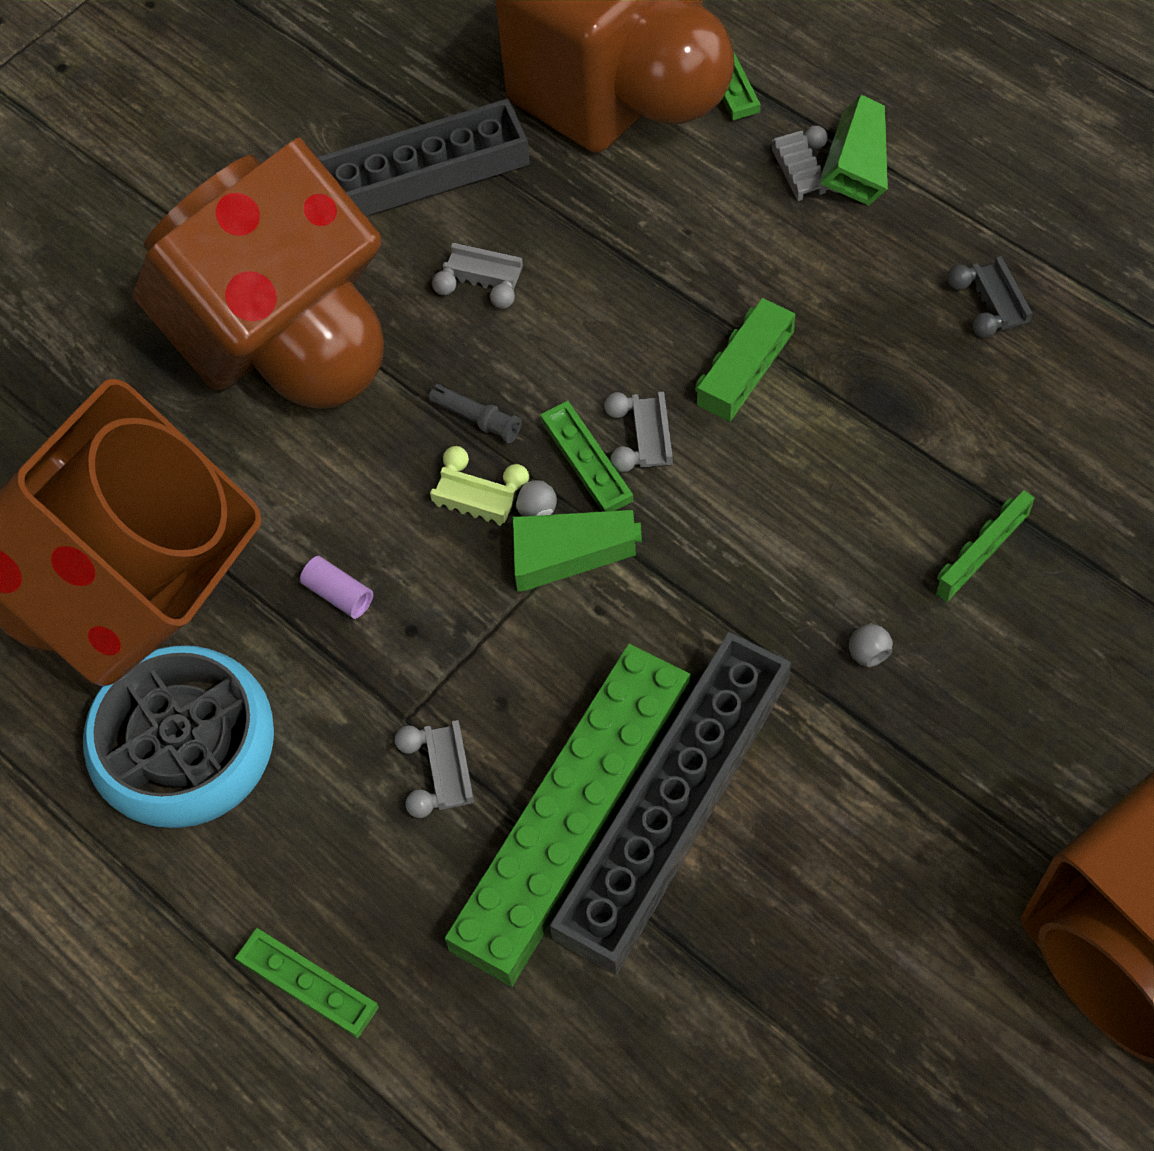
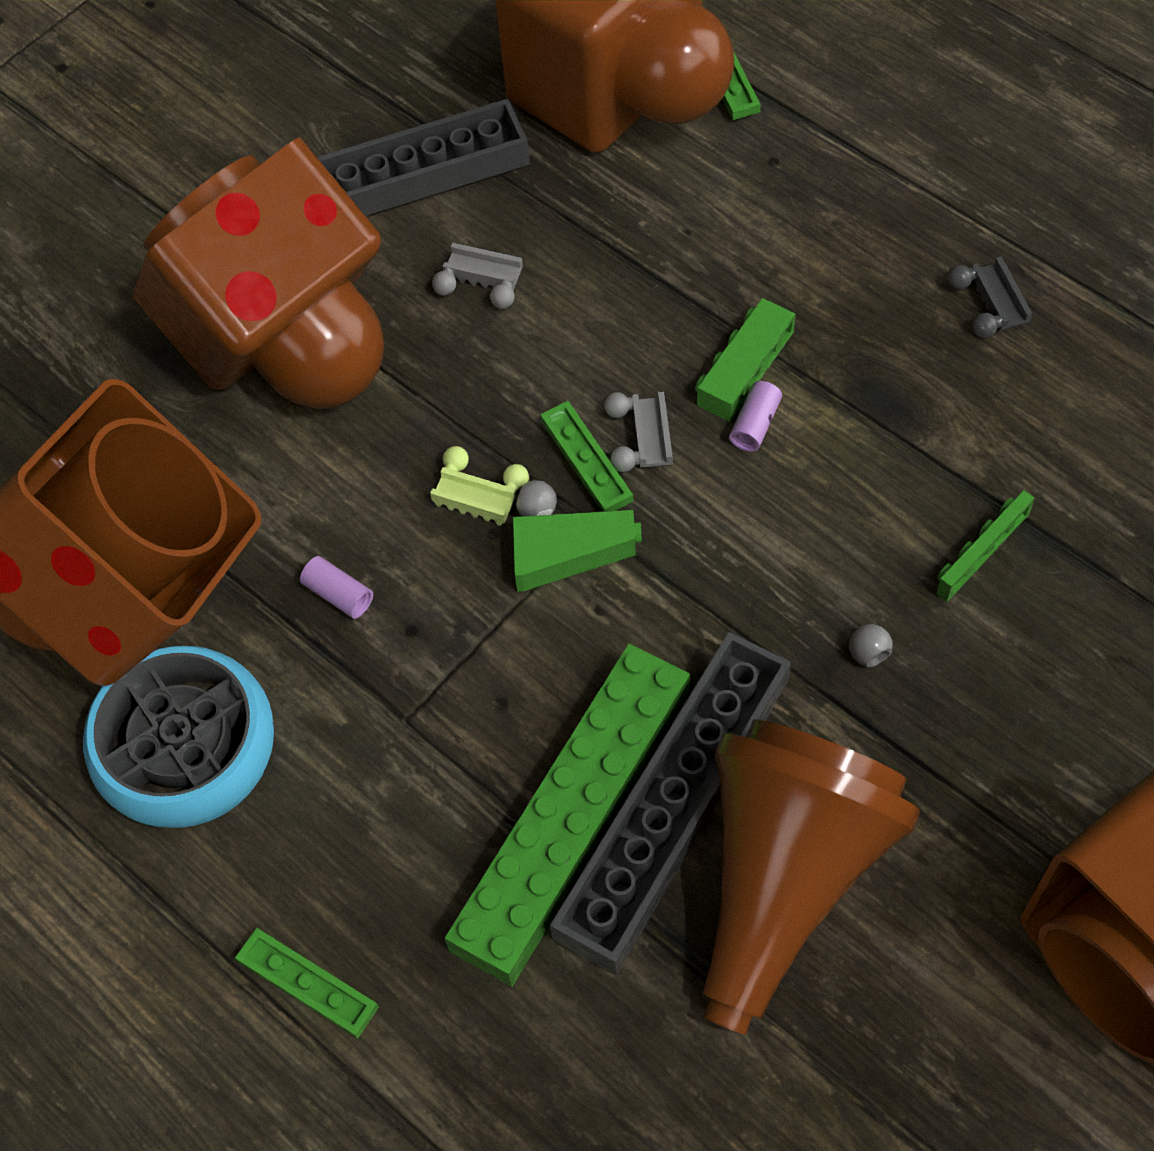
light grey gear [395,720,474,818] -> none
dark grey pin [429,384,522,443] -> none
light grey gear [772,125,839,201] -> none
bright green slope [820,95,888,206] -> none
none -> dark orange piece [703,719,920,1035]
none -> lavender pin [729,381,782,452]

